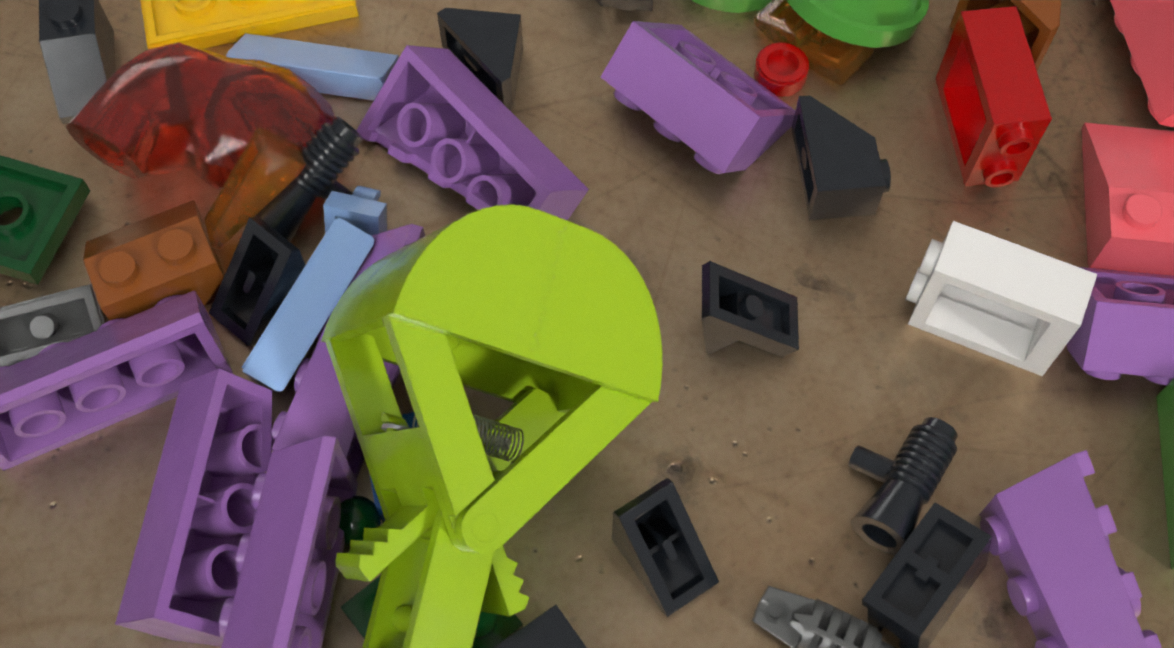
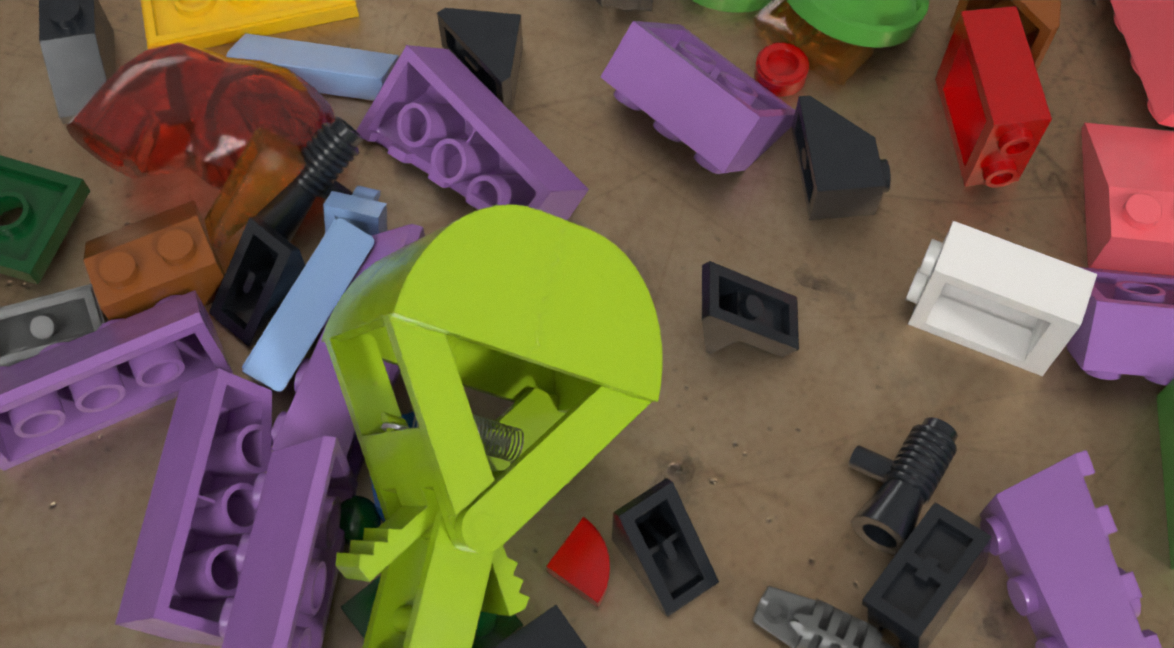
none -> red tile [546,516,610,608]

